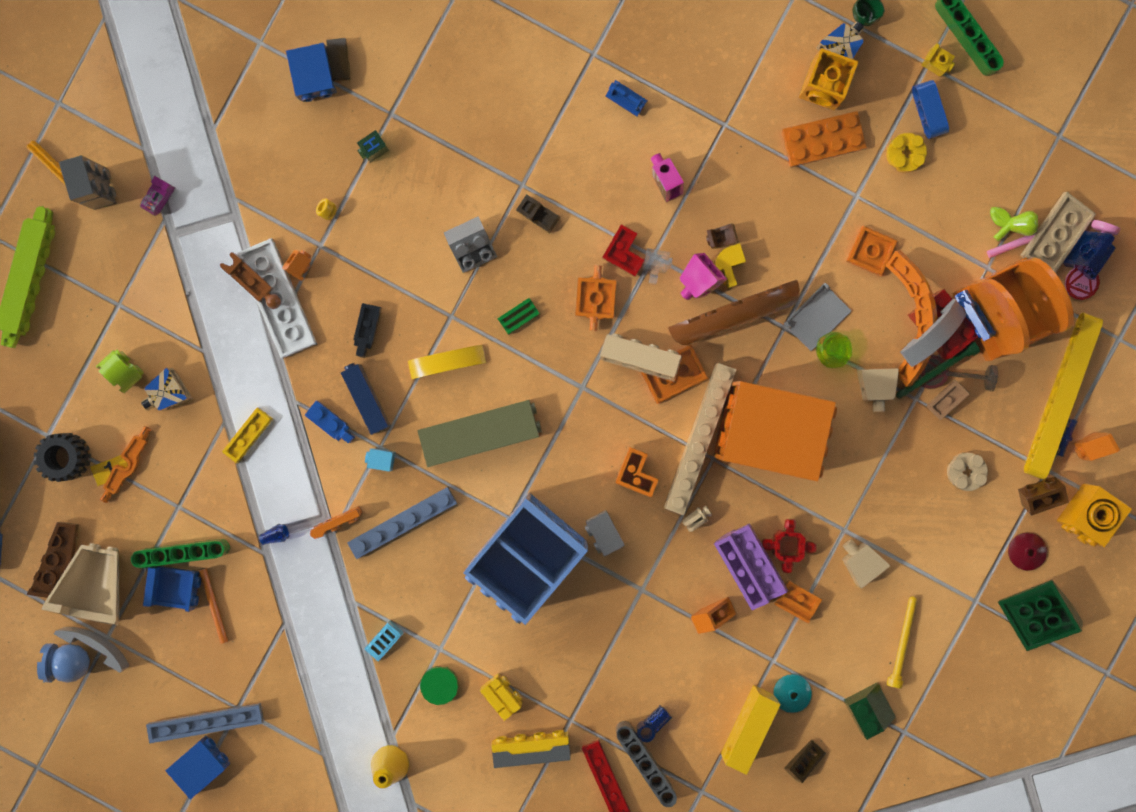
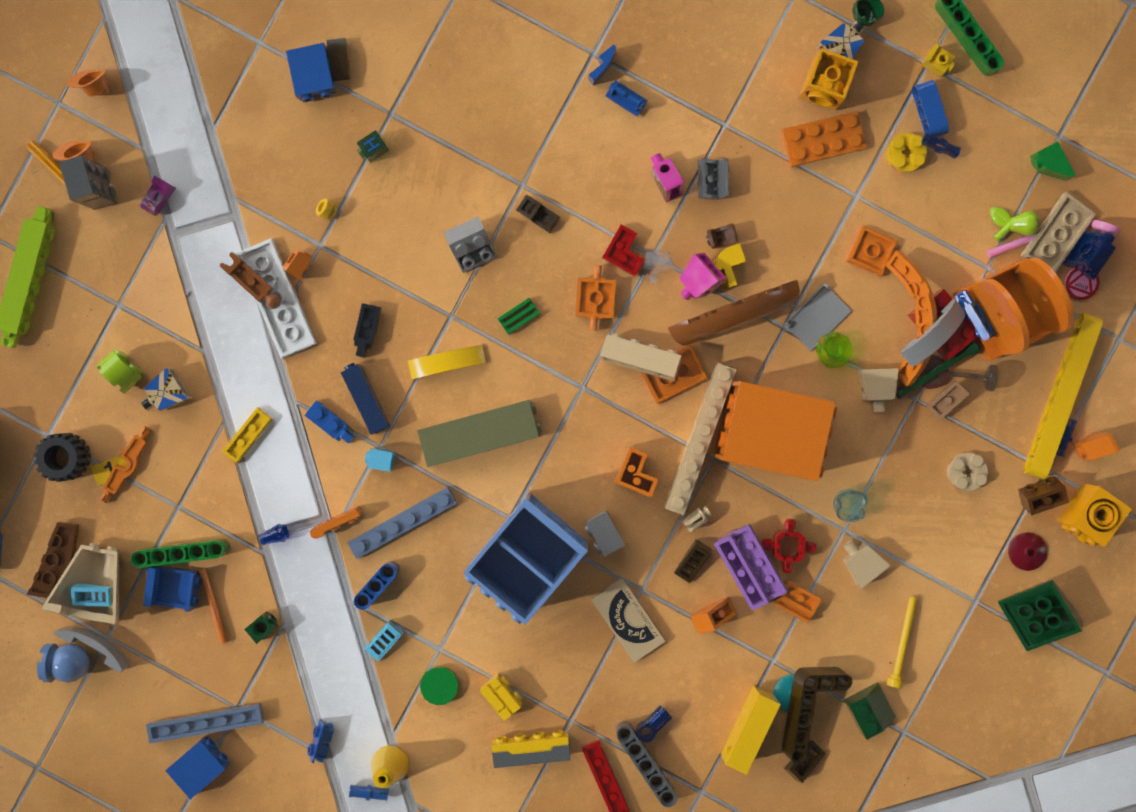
none -> orange piece [52,141,95,162]
none -> orange piece [67,69,109,97]
none -> medium azure slope [71,583,112,607]
none -> dark green brick [244,611,279,644]
none -> blue hinge [307,719,335,763]
none -> blue pin [349,785,389,801]
none -> blue beam [354,561,399,610]
none -> blue slope [588,44,616,85]
none -> tan tile [591,578,666,663]
none -> dark brown slope [674,539,711,583]
none -> dark grey bracket [698,158,730,200]
none -> dark brown beam [782,667,853,764]
none -> clear light blue helmet [833,488,868,522]
none -> clear blue pin [921,133,961,159]
none -> green slope [1030,141,1076,181]

